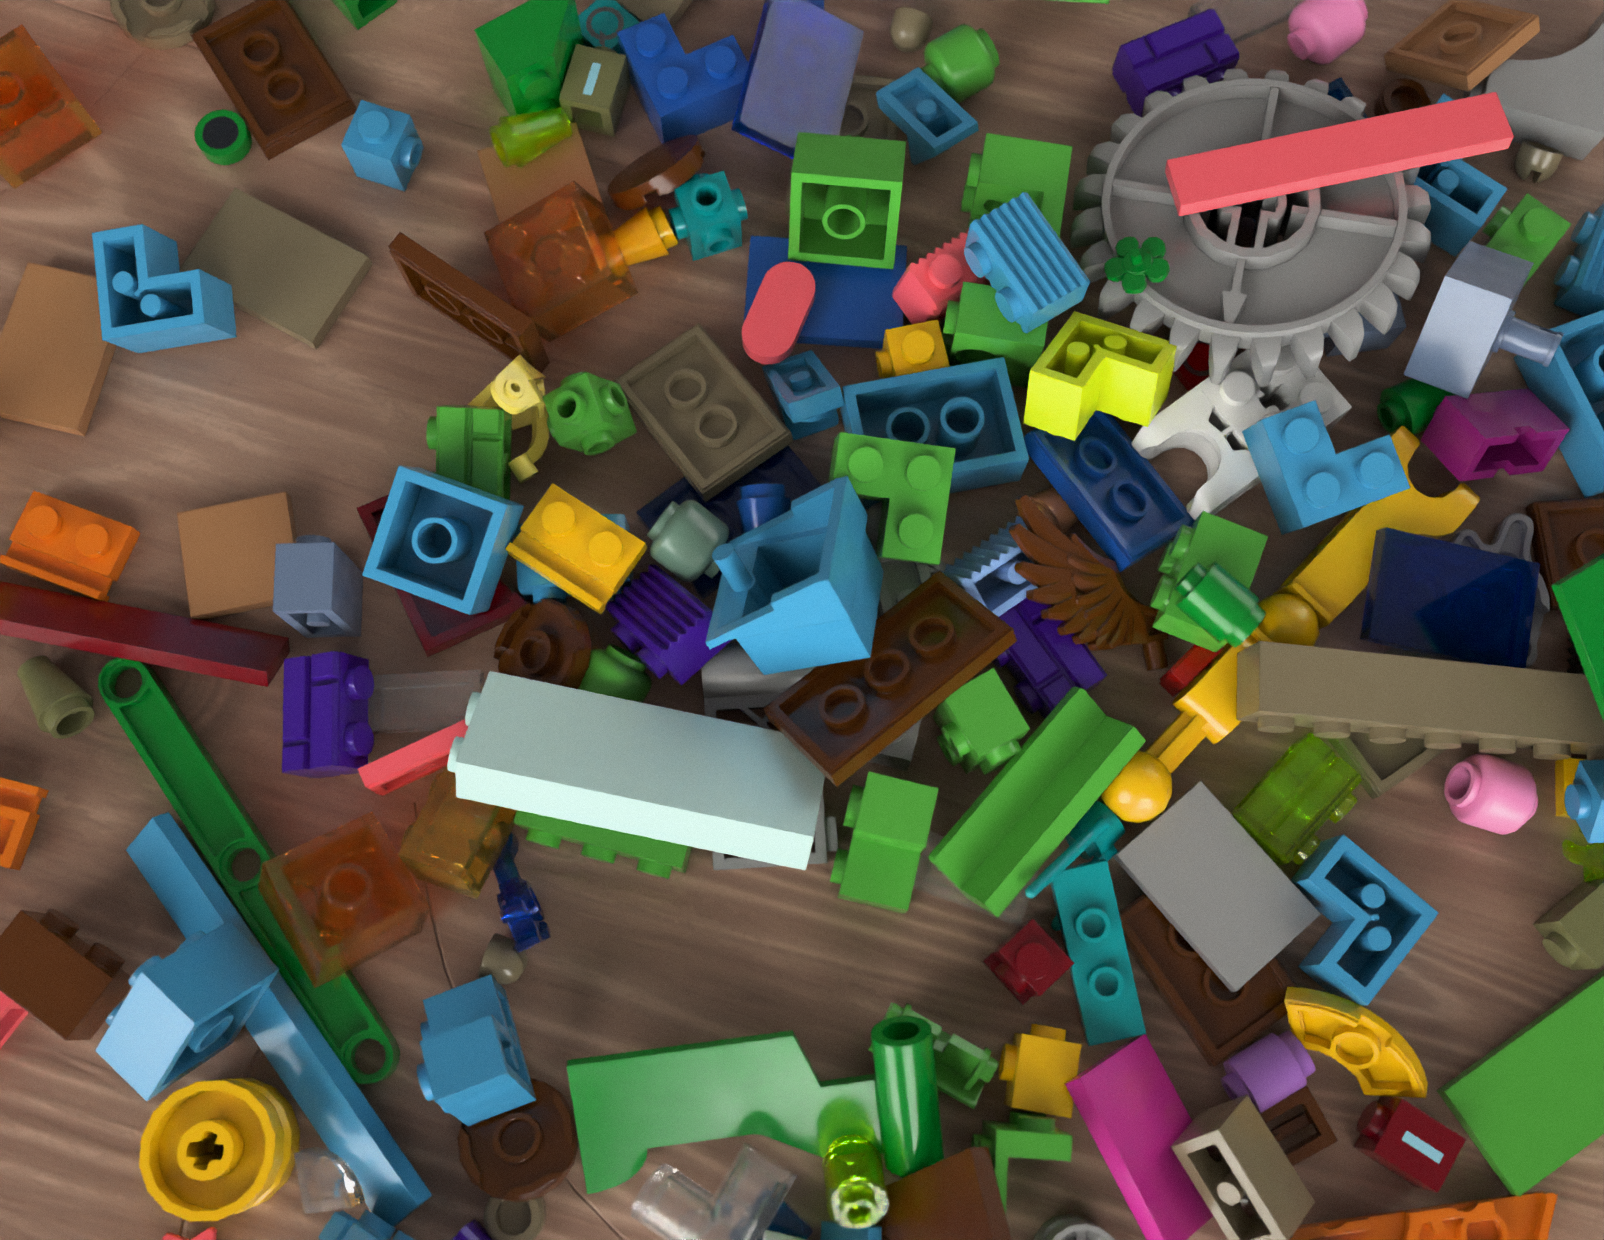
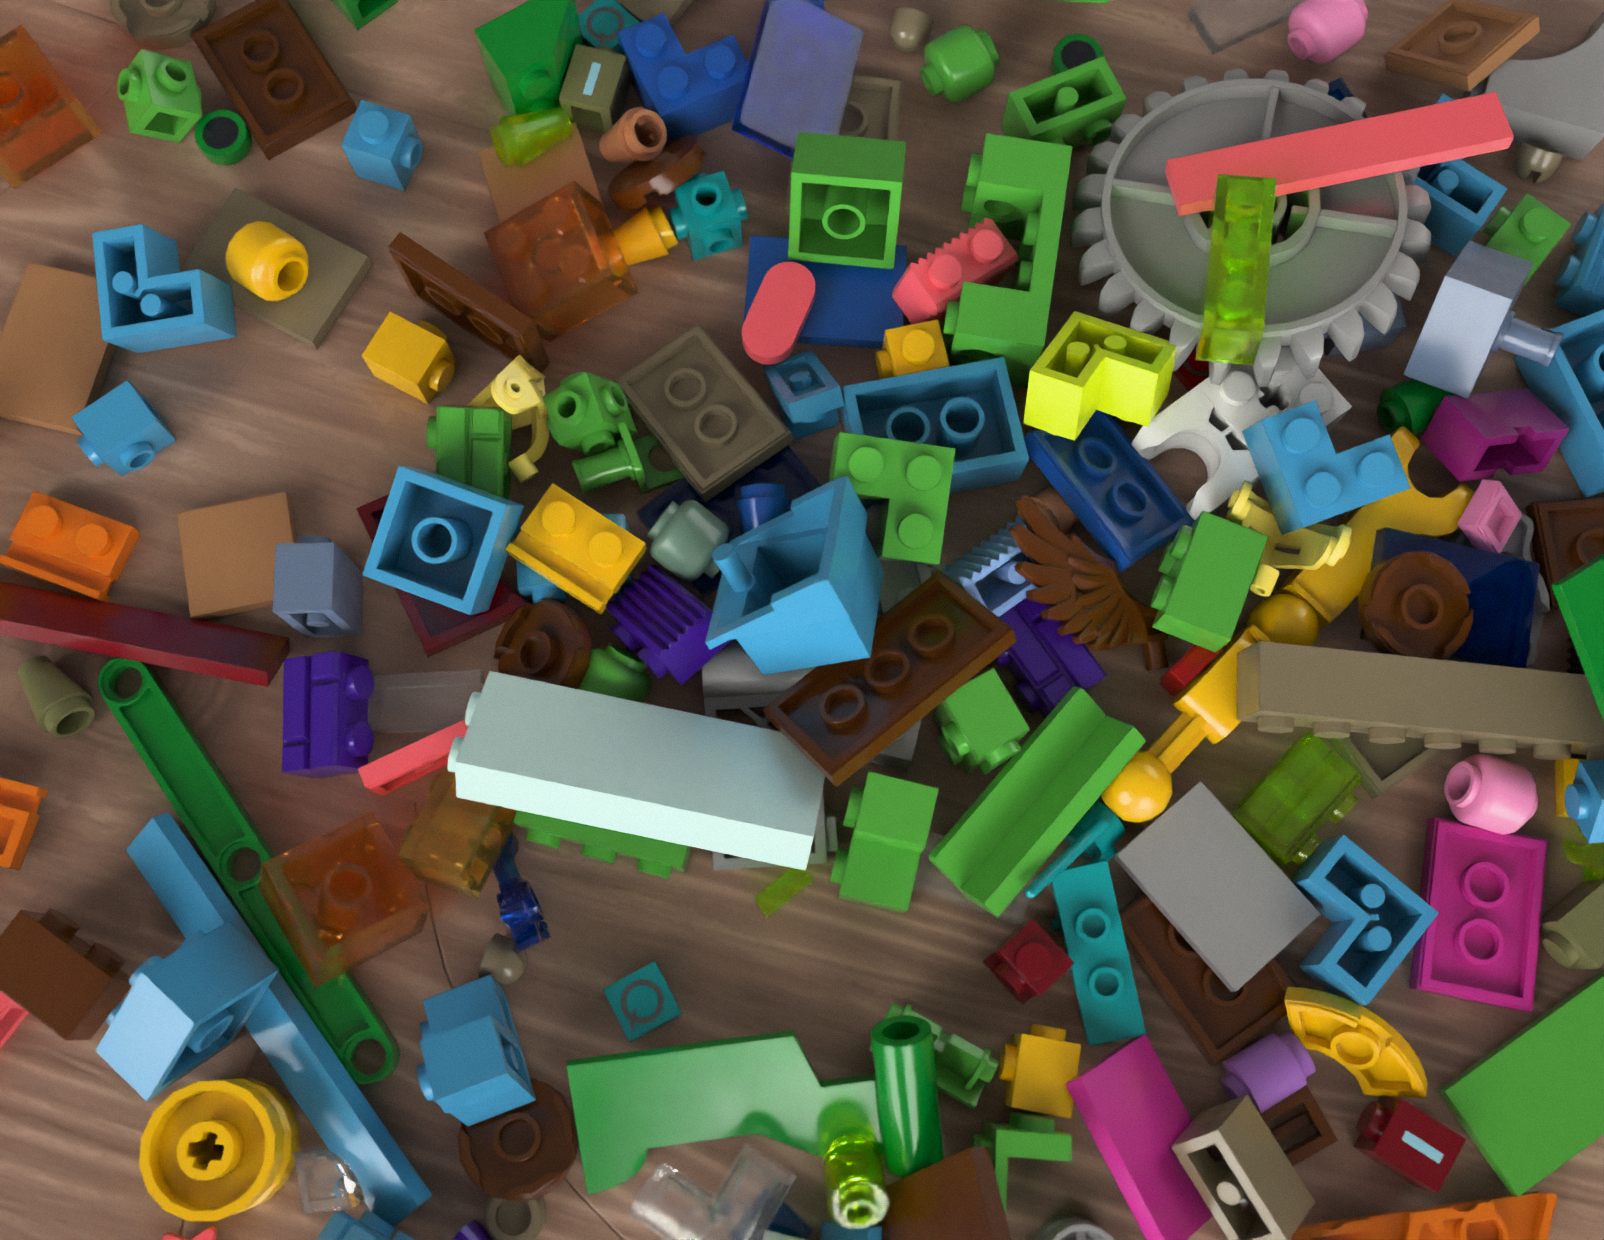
dark azure slope [876,67,979,165] -> none
dark azure brick [964,192,1090,334] -> none
green plant [1104,236,1170,294] -> none
dark purple brick [1112,9,1240,117] -> none
green brick [1174,561,1267,648] -> none
reddish brown tile [1374,78,1431,117] -> none
none -> dark azure brick [71,380,177,476]
none -> bright green brick [117,49,203,143]
none -> yellow head [225,221,309,301]
none -> yellow brick [361,311,456,405]
none -> bright green bracket [572,421,686,494]
none -> nougat cone [599,107,667,163]
none -> teal tile [603,961,683,1042]
none -> clear neon green tile [755,868,813,920]
none -> bright green brick [1001,56,1127,149]
none -> tile [1050,34,1104,75]
none -> clear neon green brick [1195,174,1277,365]
none -> light yellow helmet [1226,480,1352,596]
none -> reddish brown tile [1358,551,1473,660]
none -> dark pink tile [1409,817,1548,1012]
none -> bright pink tile [1457,479,1522,558]

